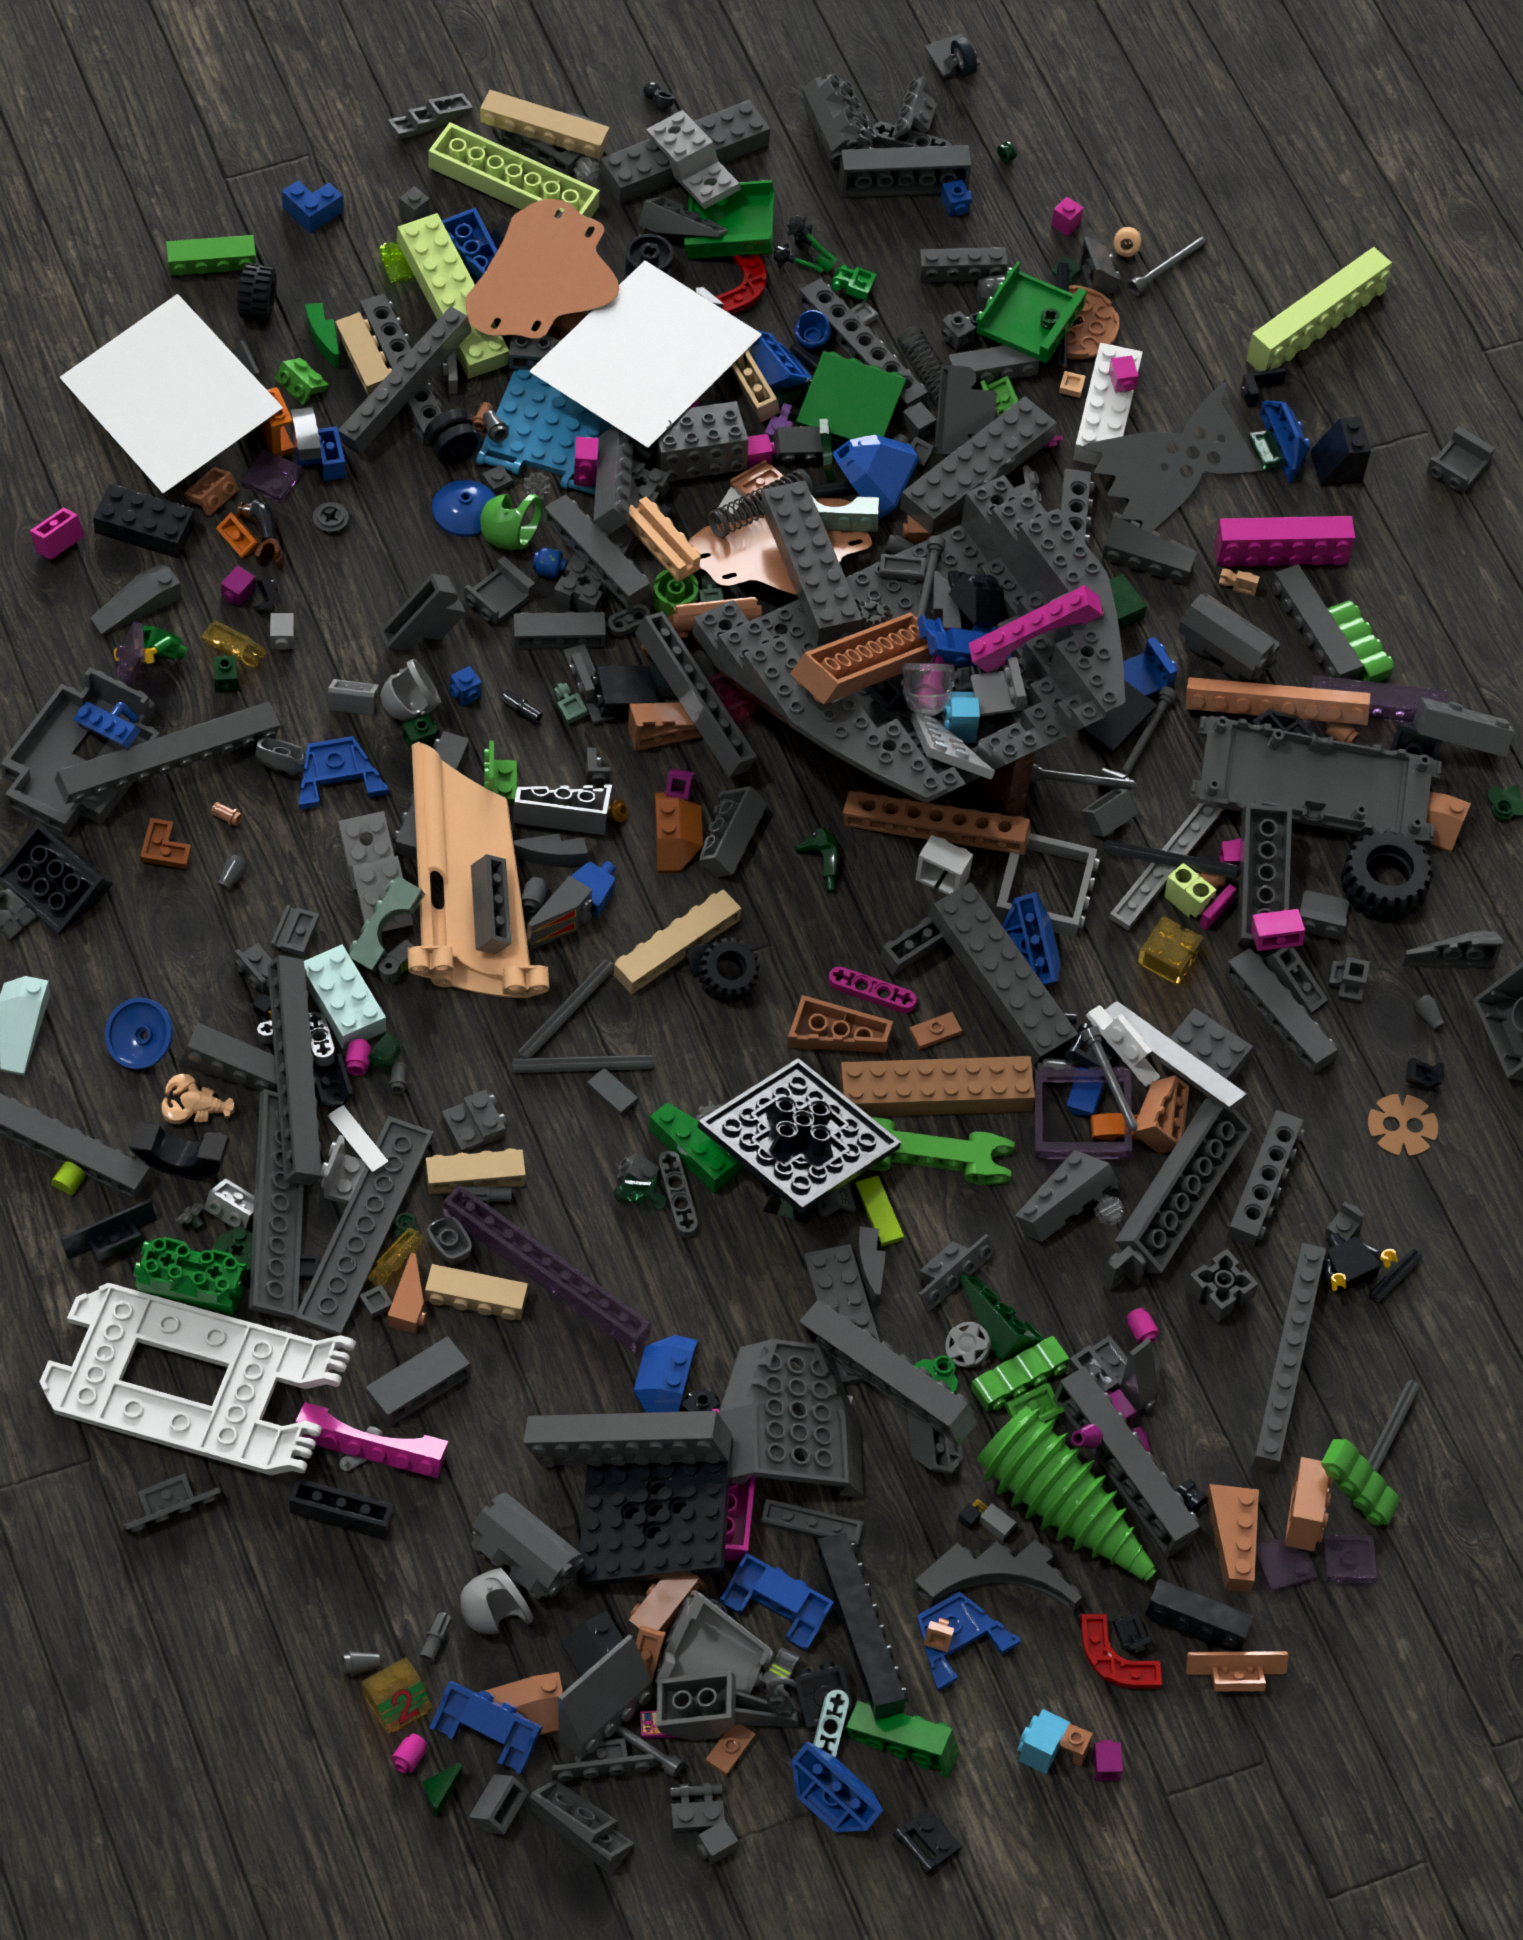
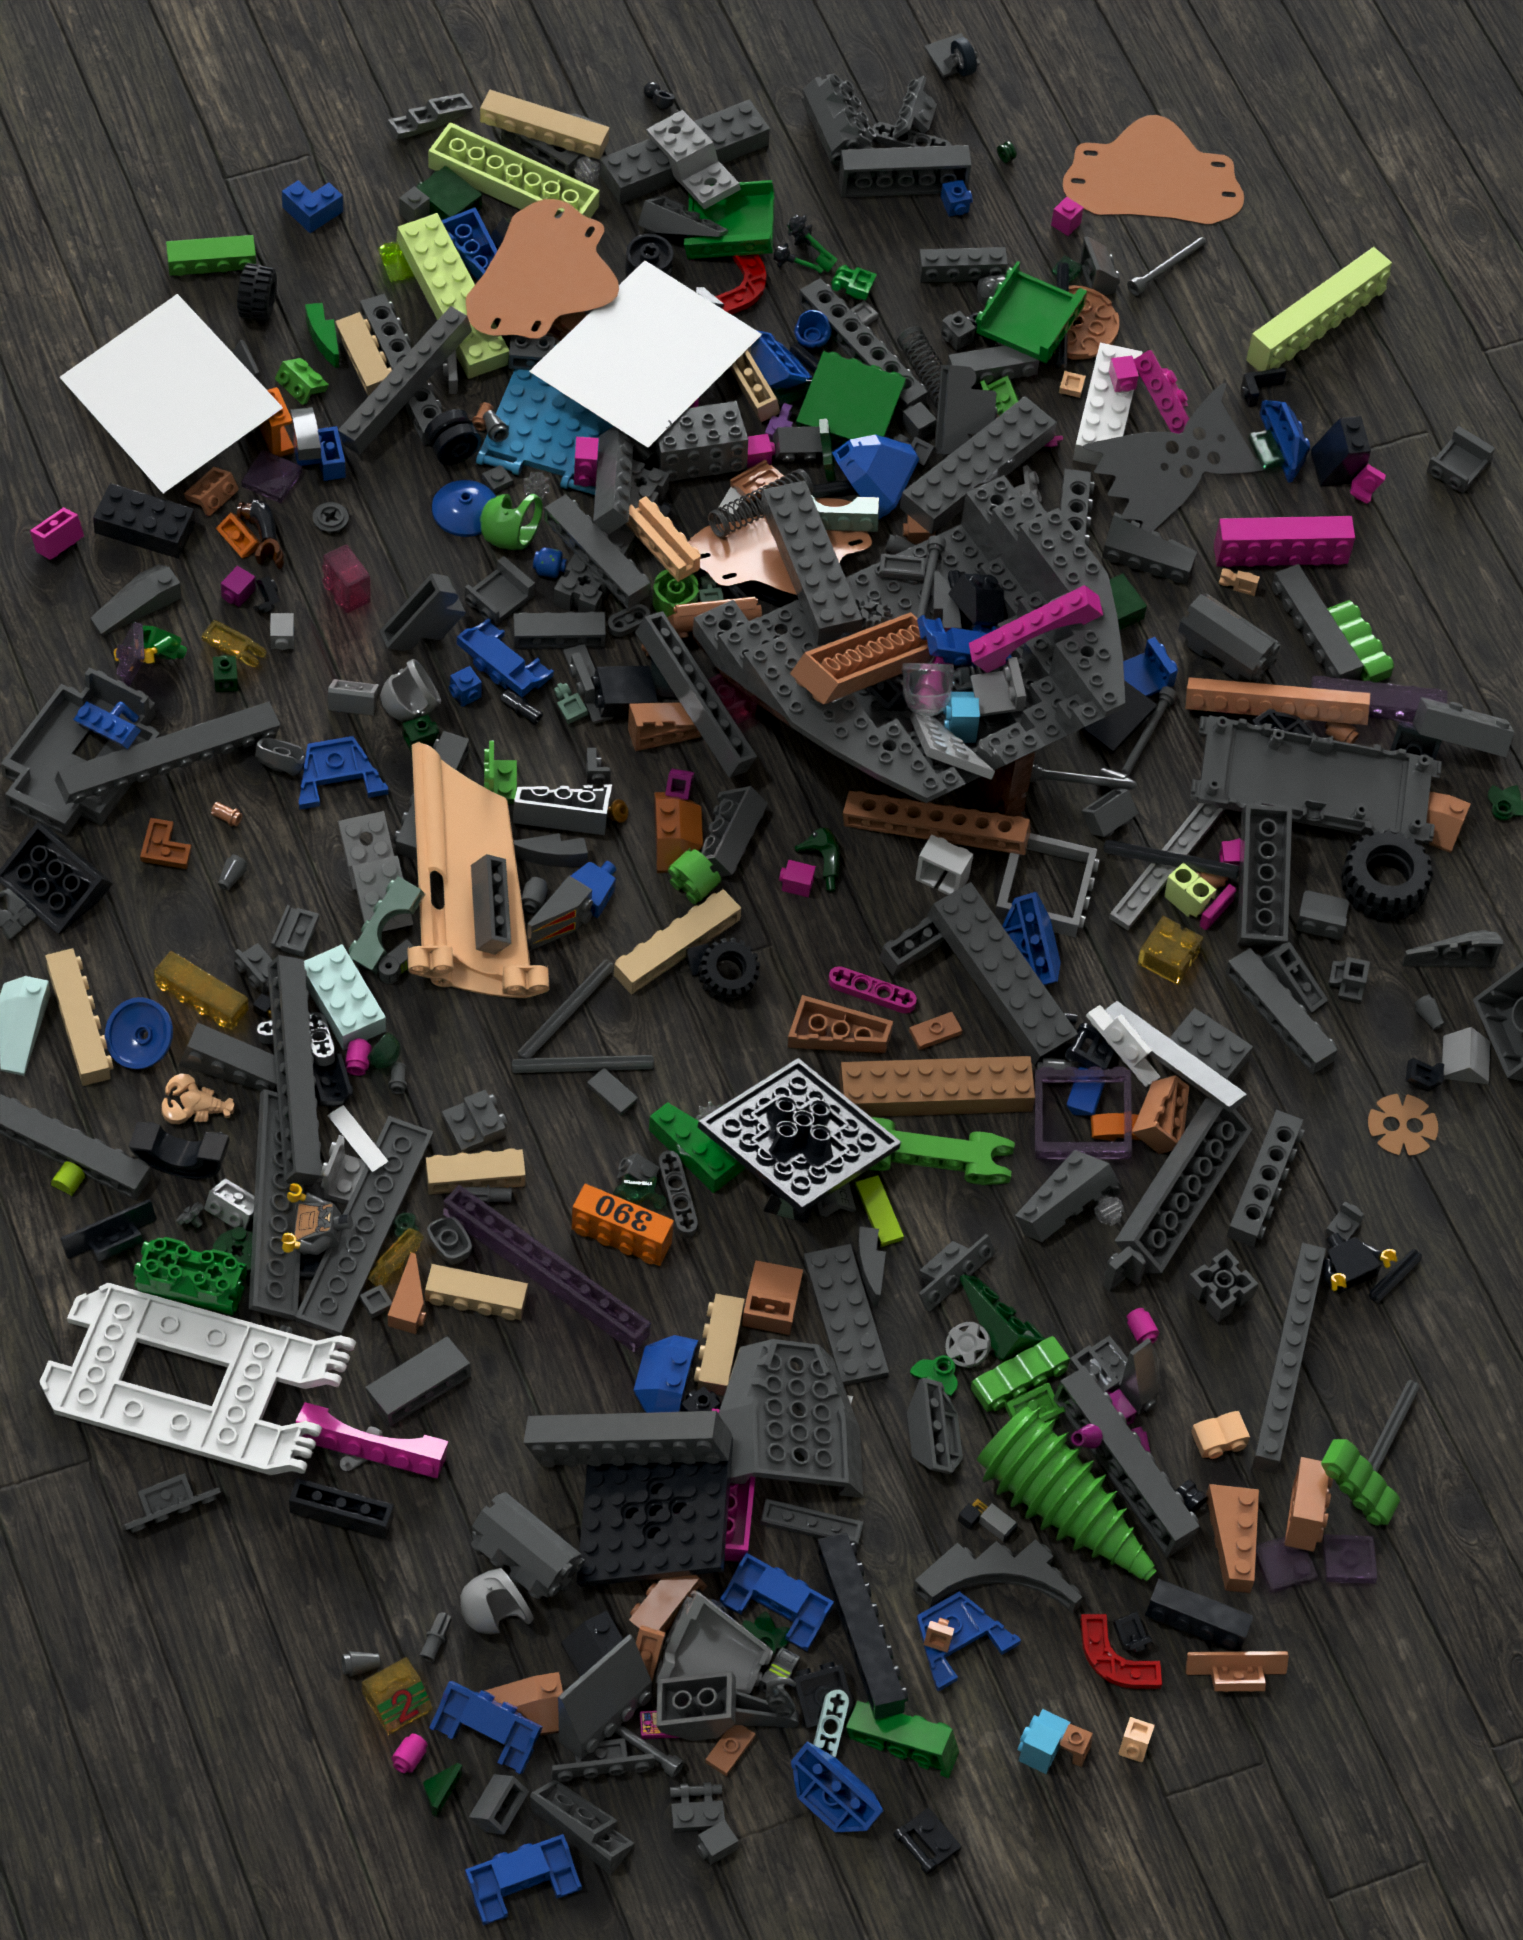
dark grey brick [799,1299,978,1446] -> none
dark green bush [1040,308,1060,330] -> none
dark grey piece [1081,1026,1138,1131] -> none
magenta brick [1092,1740,1123,1781] -> none
light nougat head [1113,227,1142,257] -> none
dark pink brick [1251,909,1305,951] -> none
none -> tan brick [45,948,113,1086]
none -> clear yellow brick [154,951,249,1030]
none -> torso [282,1183,353,1255]
none -> clear pink brick [322,544,371,613]
none -> dark green brick [416,165,482,221]
none -> blue bracket [457,618,554,698]
none -> blue bracket [465,1834,582,1925]
none -> orange brick [571,1184,674,1266]
none -> bright green brick [668,848,721,904]
none -> tan brick [694,1294,745,1396]
none -> nougat slope [742,1260,803,1335]
none -> dark green plate [742,1611,790,1656]
none -> dark pink brick [779,860,816,898]
none -> nougat piece [1063,115,1244,224]
none -> light nougat bracket [1119,1717,1154,1762]
none -> dark pink bracket [1134,350,1189,434]
none -> light nougat brick [1191,1411,1250,1459]
none -> dark pink bracket [1350,464,1386,504]
none -> light grey slope [1442,1027,1490,1084]

